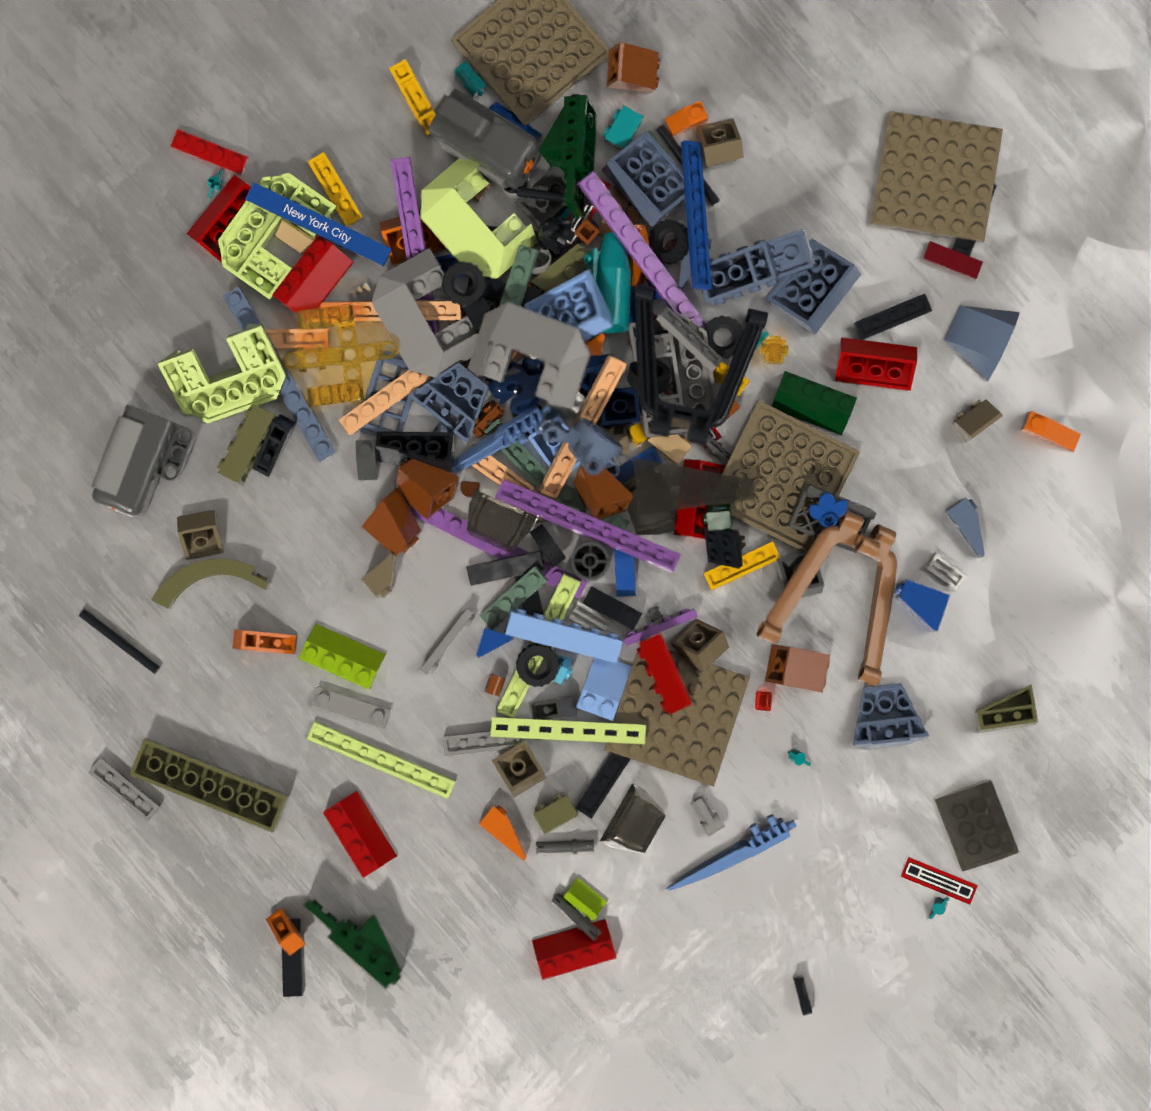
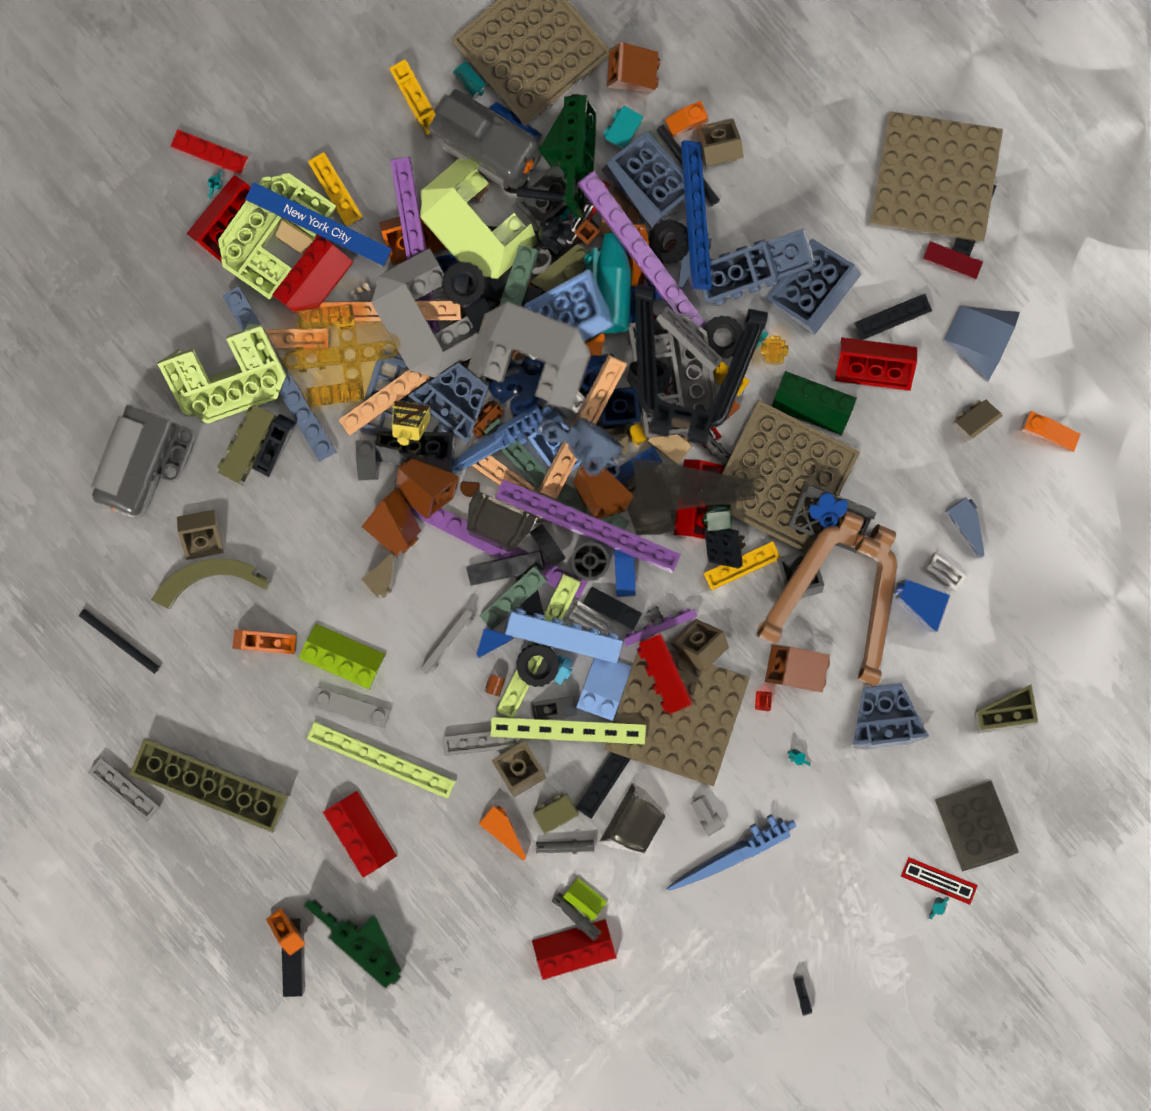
none -> torso [392,401,430,445]

